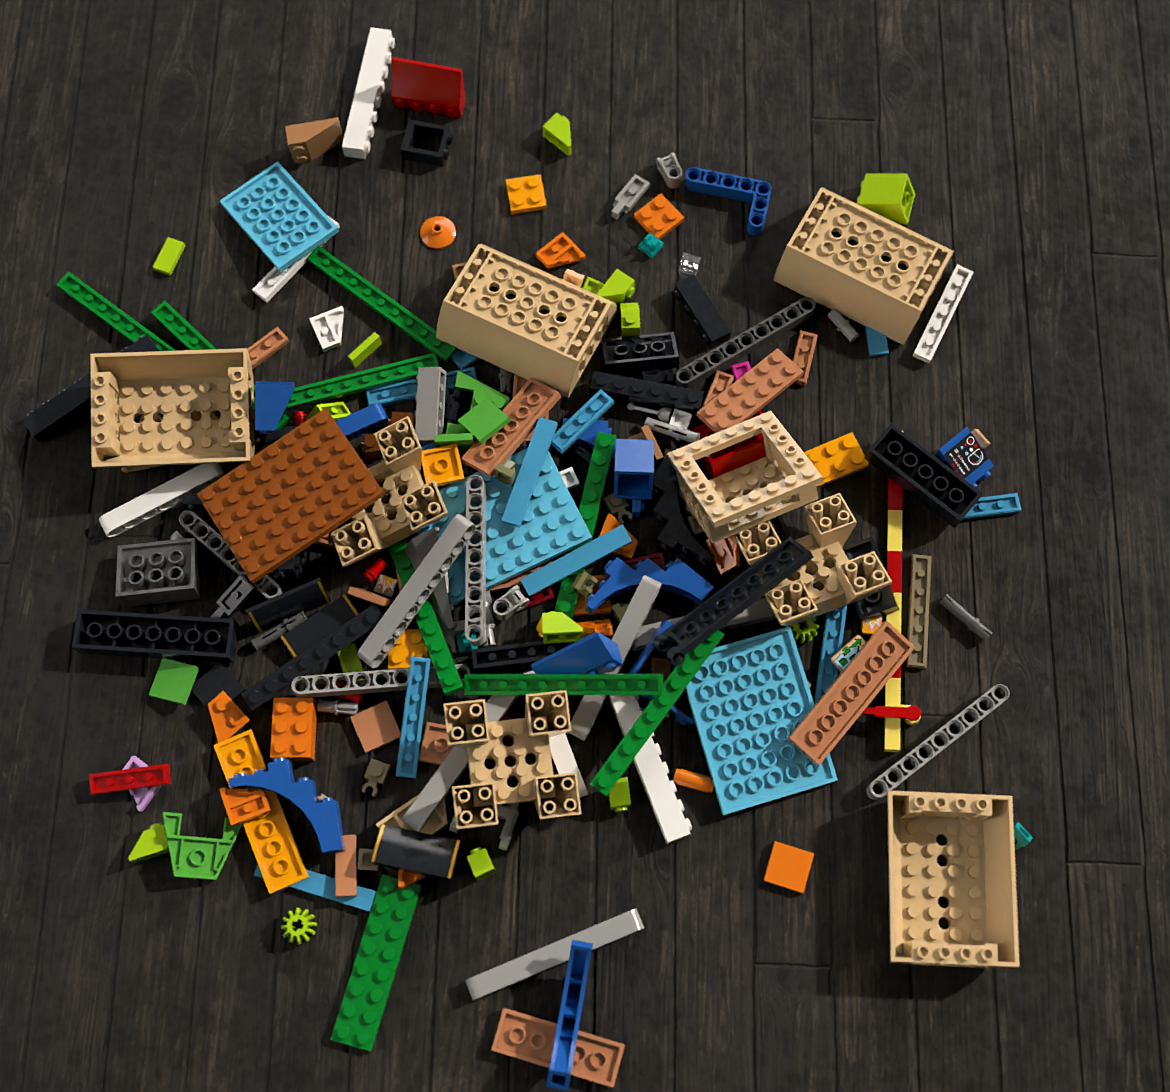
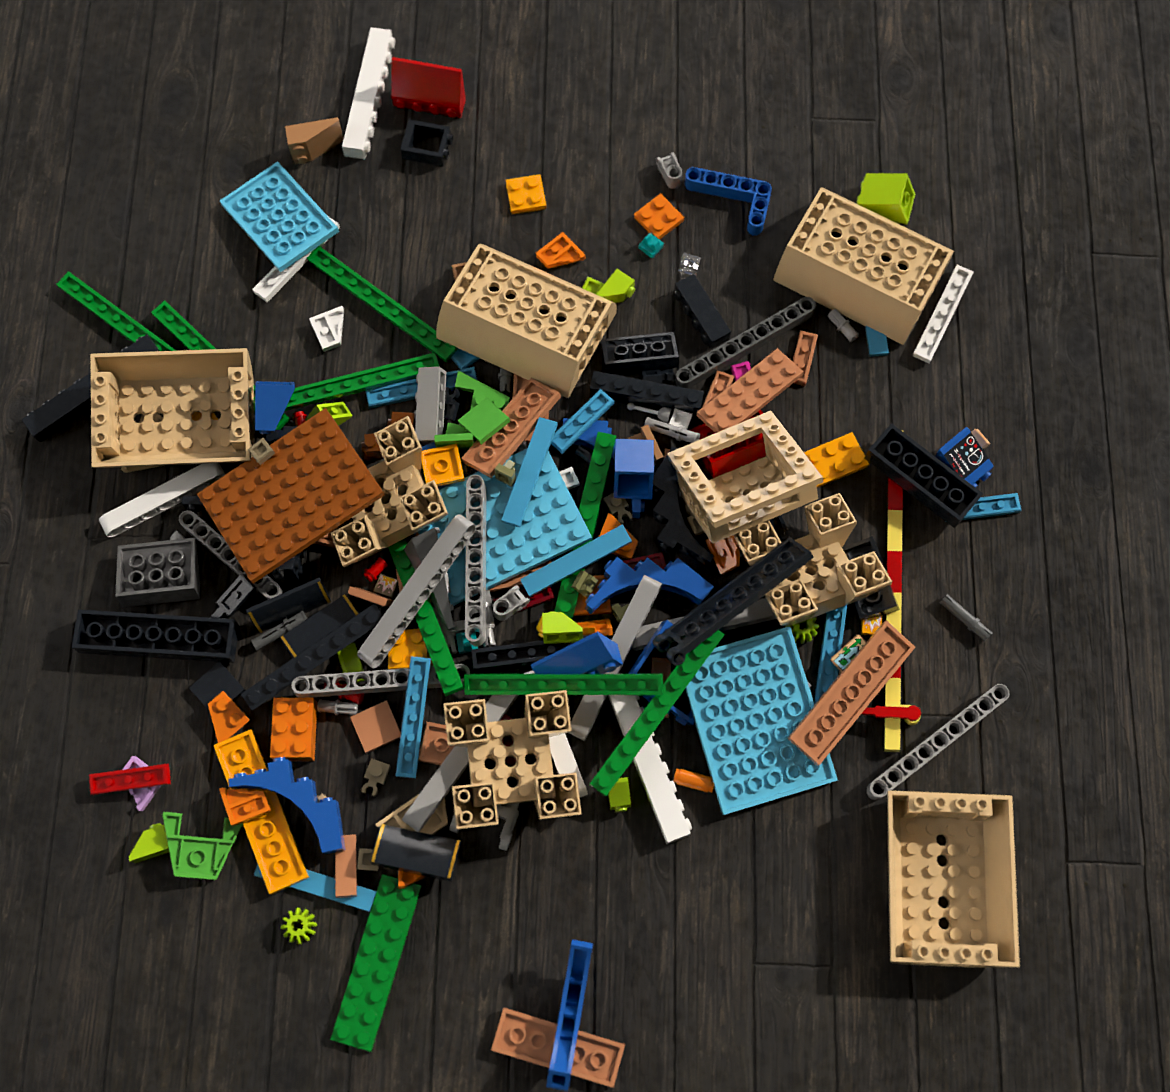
bright green tile [149,658,199,705] -> none
lime tile [153,237,186,276] -> none
nougat tile [247,327,290,370] -> none
blue beam [335,403,388,441] -> none
lime tile [348,333,382,368] -> none
orange dish [420,216,456,249] -> none
light grey beam [465,909,644,1001] -> none
lime slope [467,847,496,881] -> none
lime slope [543,113,571,156] -> none
light nougat tile [563,269,584,288] -> none
light grey hinge [611,174,650,220] -> none
lime slope [620,303,640,337] -> none
orange tile [763,841,814,894] -> none
dark tan tile [905,554,932,669] -> none
teal tile [1014,822,1033,850] -> none
none -> dark tan tile [248,438,275,465]

